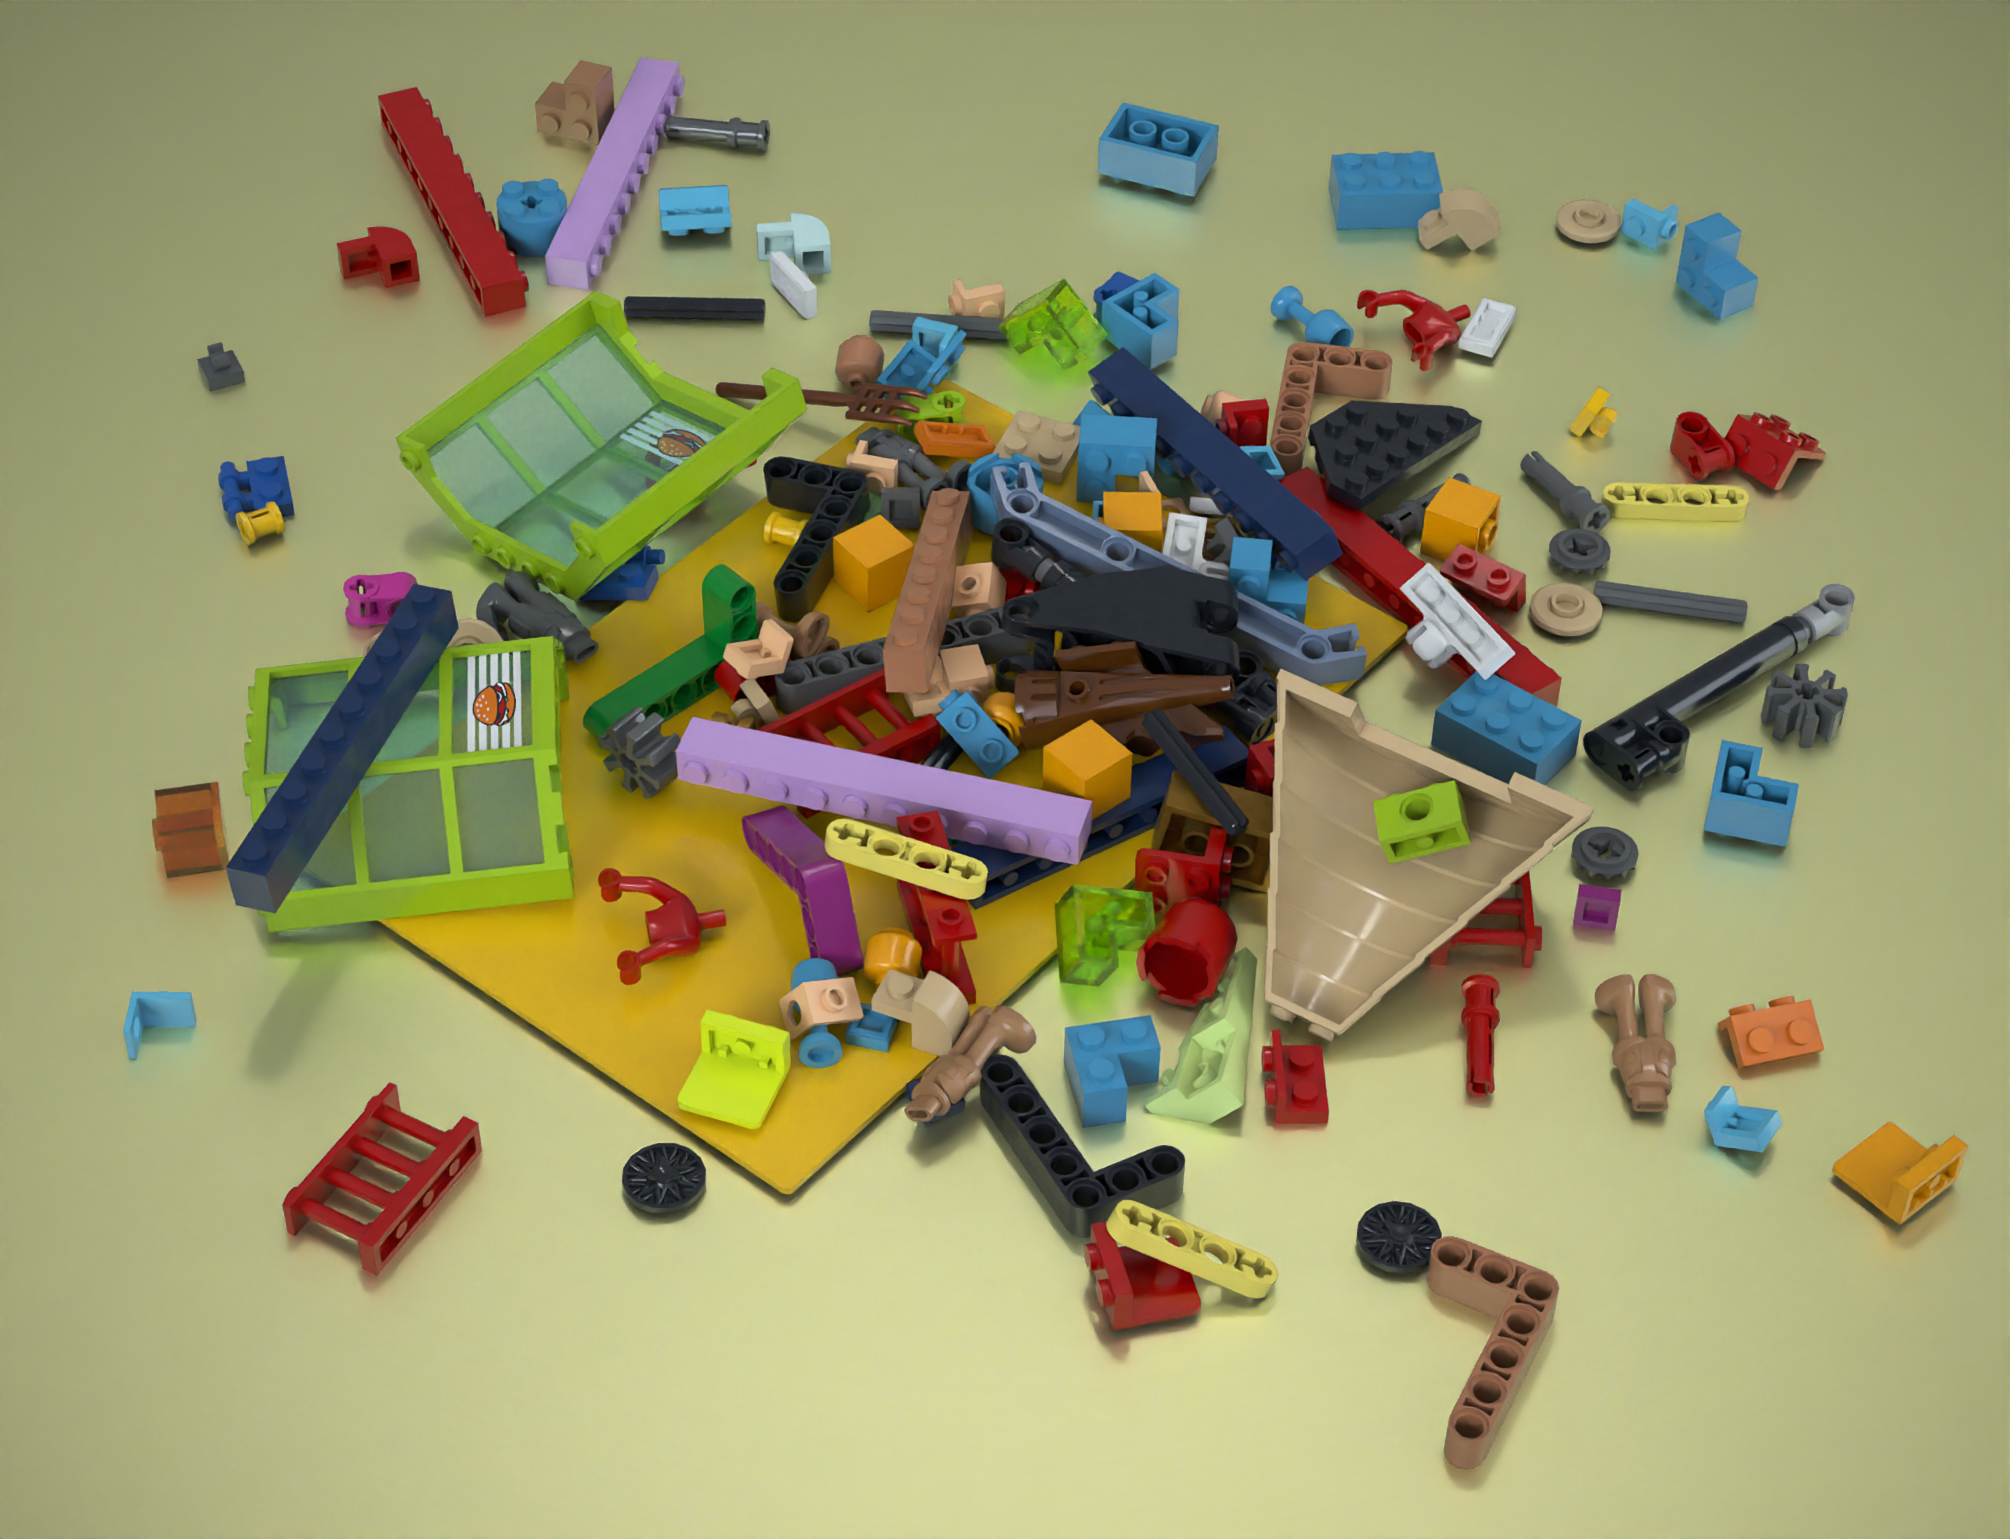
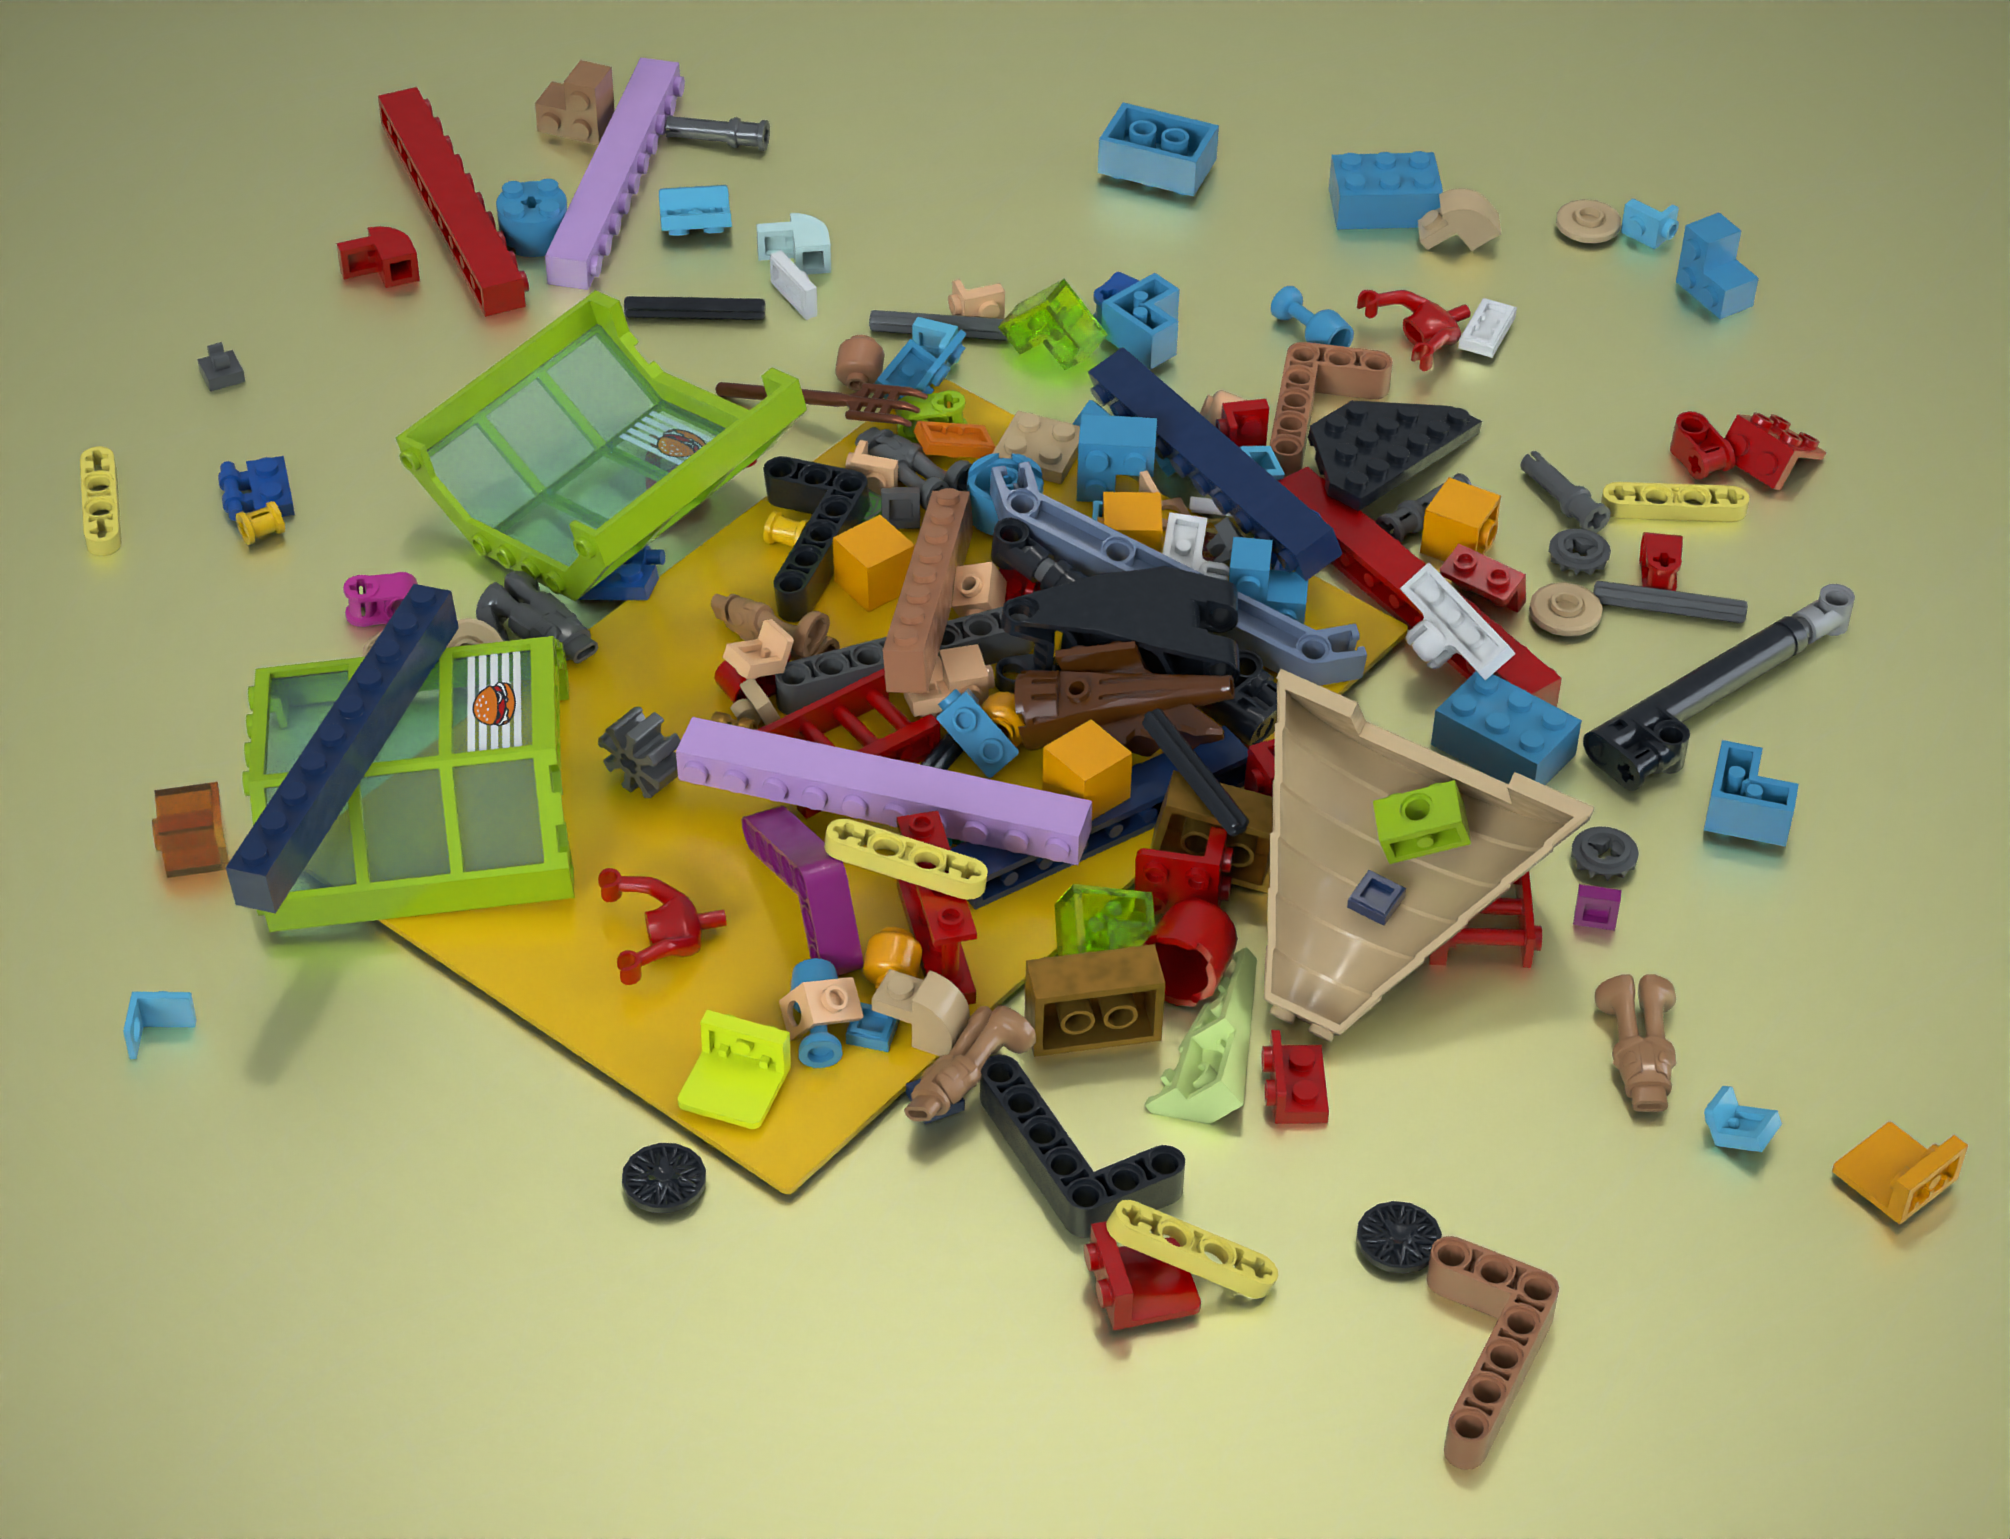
red fence [282,1082,482,1276] -> none
green beam [583,564,758,738] -> none
dark azure brick [1064,1015,1161,1128] -> none
red pin [1461,974,1500,1097] -> none
yellow tile [1569,387,1619,438] -> none
orange bracket [1717,996,1825,1069] -> none
dark grey gear [1761,664,1848,748] -> none
none -> light yellow beam [80,446,122,556]
none -> pearl gold brick [1024,944,1165,1057]
none -> dark blue tile [1347,870,1406,926]
none -> red piece [1639,532,1683,591]

